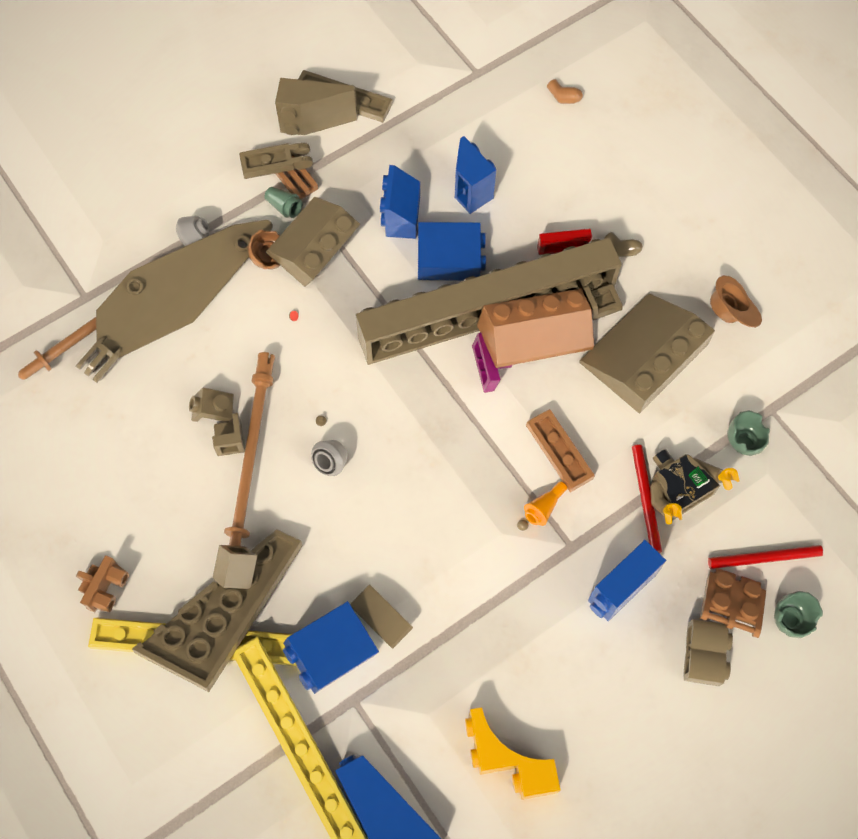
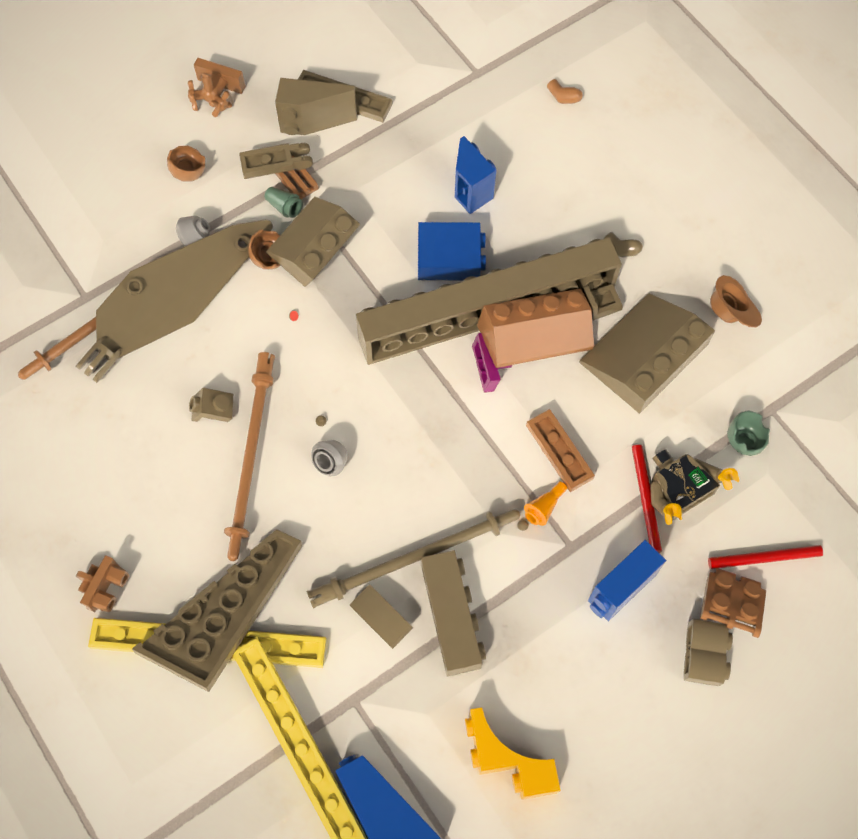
dark tan panel [212,413,245,456] -> none
panel [213,545,257,589] -> none
blue brick [283,601,379,694] -> none
blue slope [380,165,420,239] -> none
red tile [537,229,592,255] -> none
sand green hair [774,591,823,638] -> none
none -> medium nougat hair [167,146,205,182]
none -> medium nougat piece [188,57,246,117]
none -> dark tan bar [306,509,520,609]
none -> dark tan brick [421,550,486,677]

